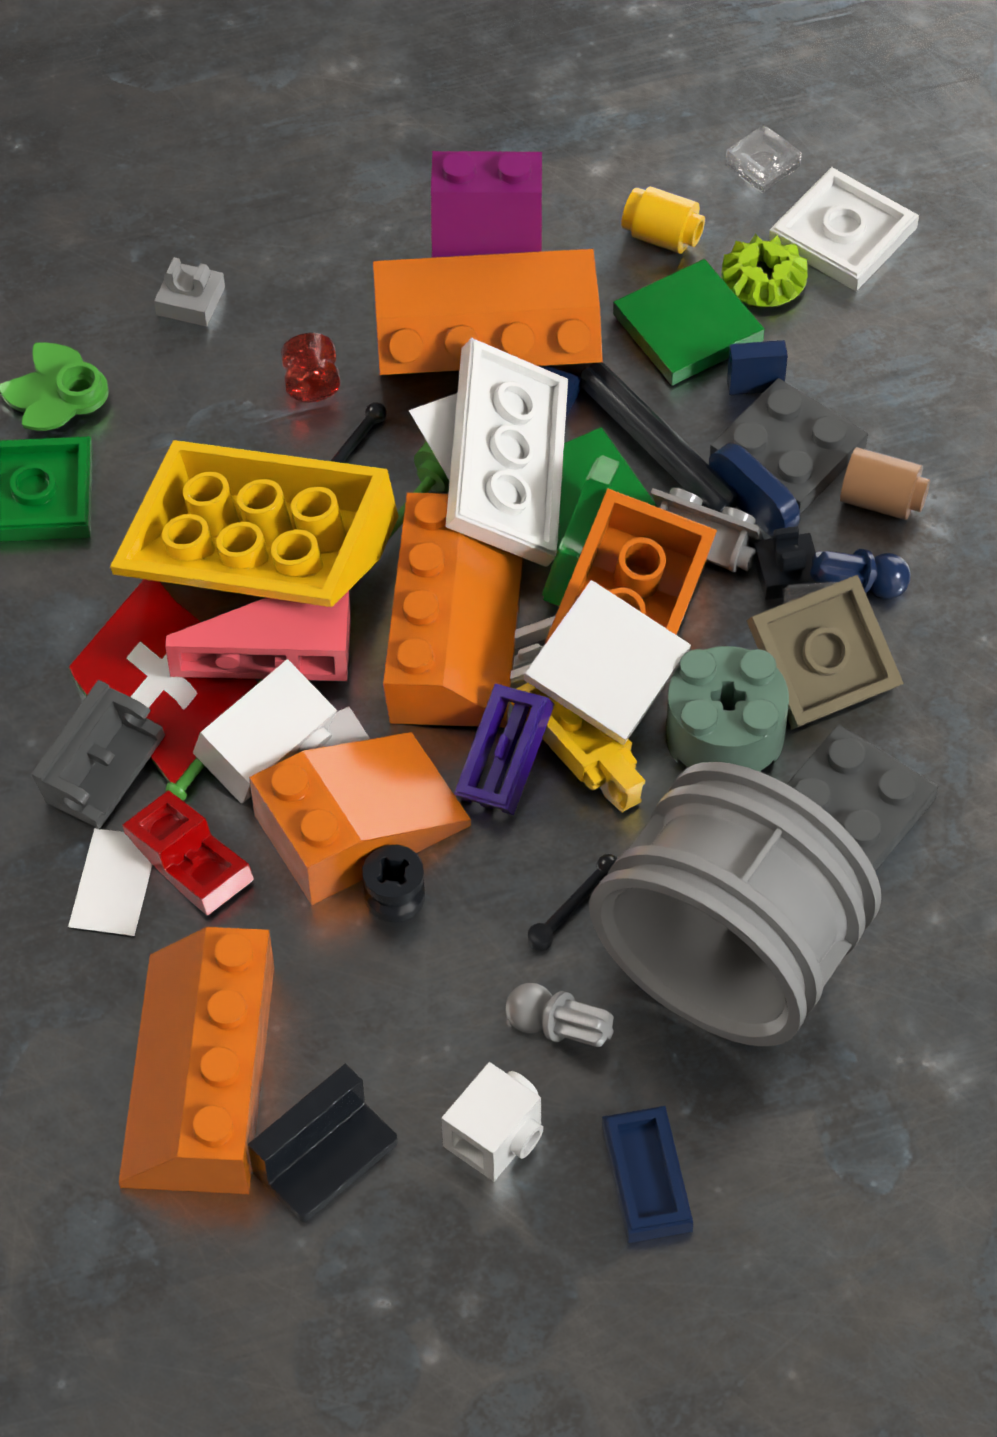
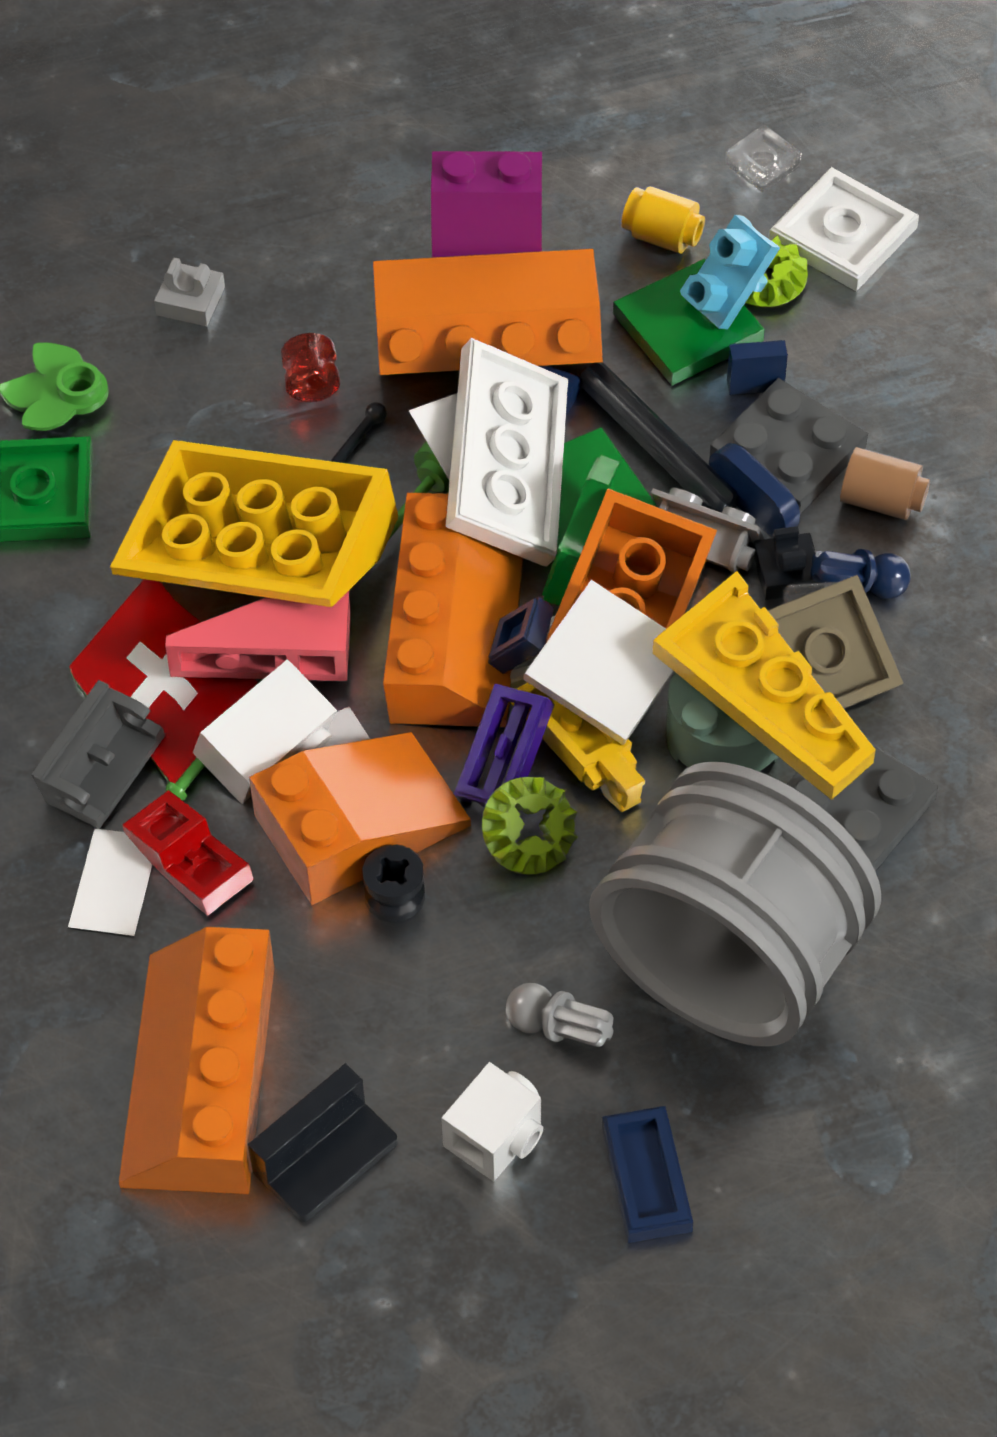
black hinge [528,854,617,951] -> none
none -> lime gear [482,777,578,874]
none -> dark blue tile [488,596,554,674]
none -> yellow wing [652,571,876,800]
none -> medium azure hips [680,215,780,329]

